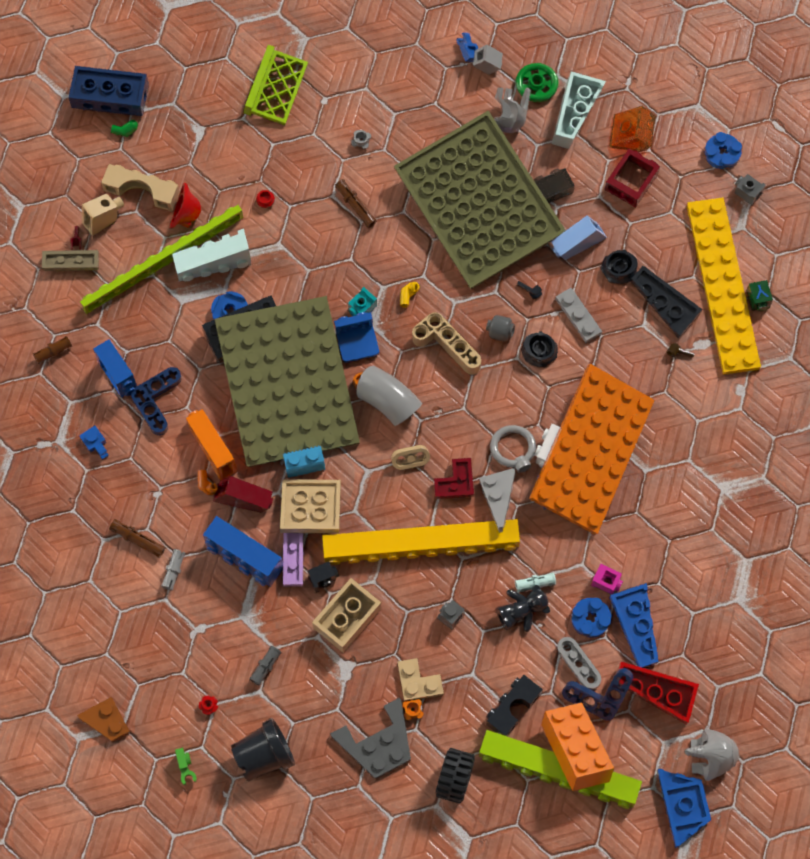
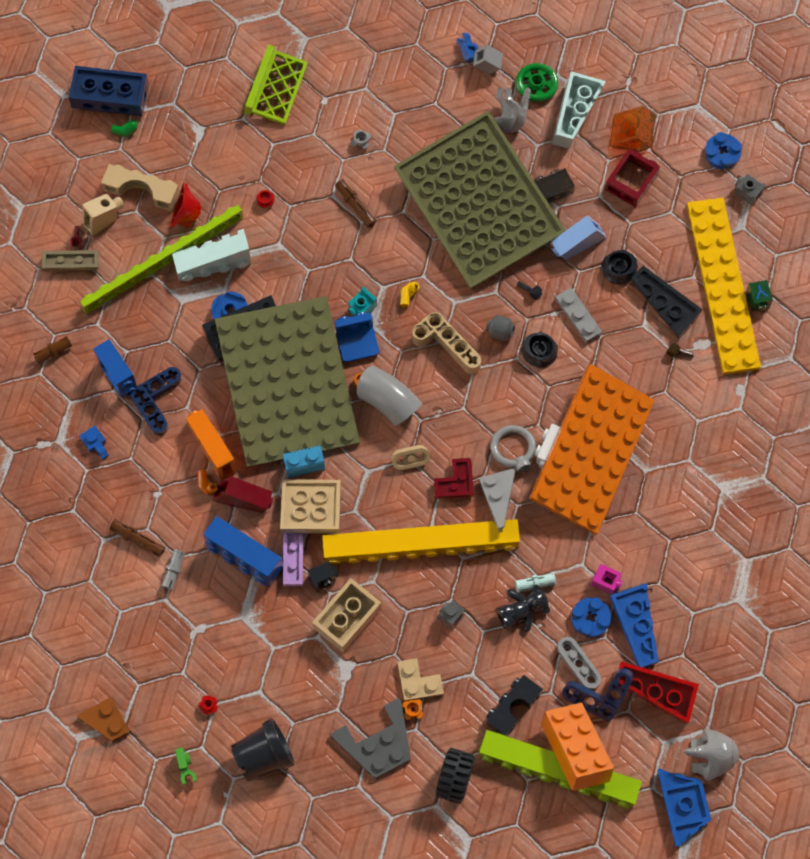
dark grey pin [249,646,282,686] -> none

